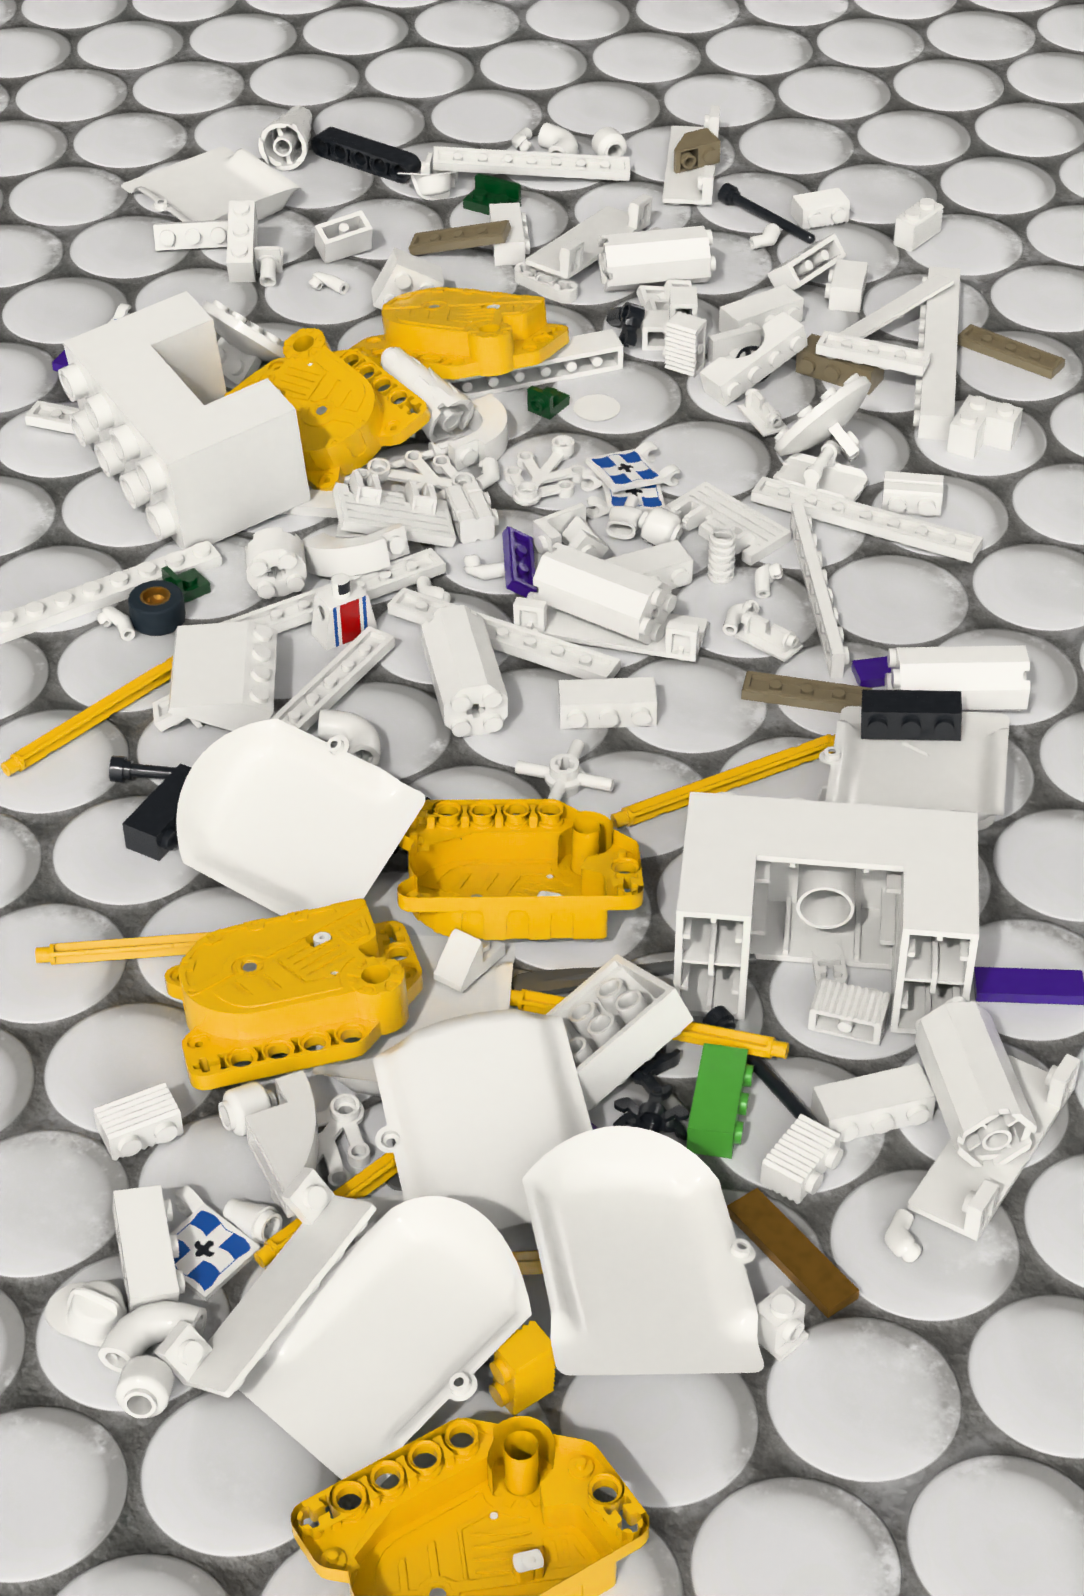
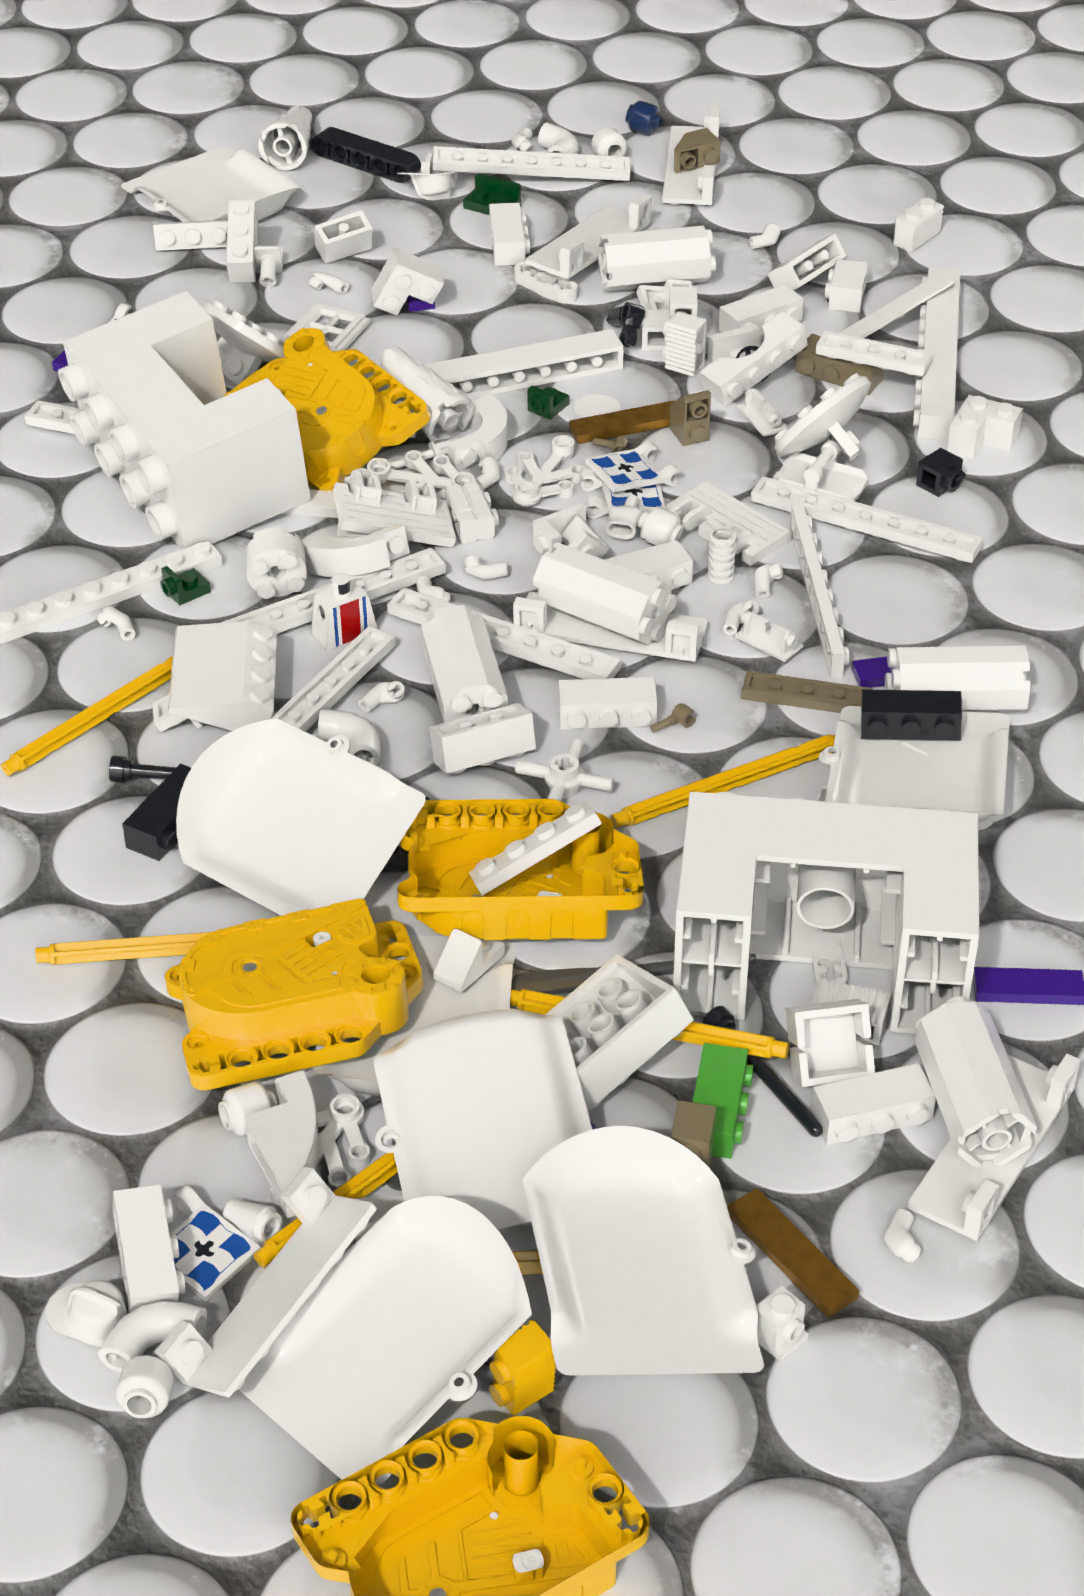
white brick [93,1082,184,1161] -> none
black wheel [128,580,186,636] -> none
yellow piece [349,287,569,380] -> none
dark tan tile [408,220,511,255] -> none
dark purple tile [502,526,537,598] -> none
black piece [613,1044,689,1140] -> none
black piece [718,183,815,244] -> none
white brick [760,1114,843,1204] -> none
white brick [791,188,850,230] -> none
white brick [882,471,944,517] -> none
dark tan tile [957,324,1065,379] -> none
none -> white piece [283,304,370,351]
none -> white arm [358,681,405,713]
none -> white brick [429,703,536,774]
none -> white plate [469,801,602,896]
none -> pearl gold tile [569,400,675,444]
none -> dark tan hand [593,436,629,453]
none -> dark blue head [625,101,663,136]
none -> dark tan hand [650,703,696,733]
none -> dark tan slope [670,390,711,446]
none -> dark tan slope [671,1100,717,1168]
none -> white piece [785,999,875,1087]
none -> black brick [916,447,966,497]

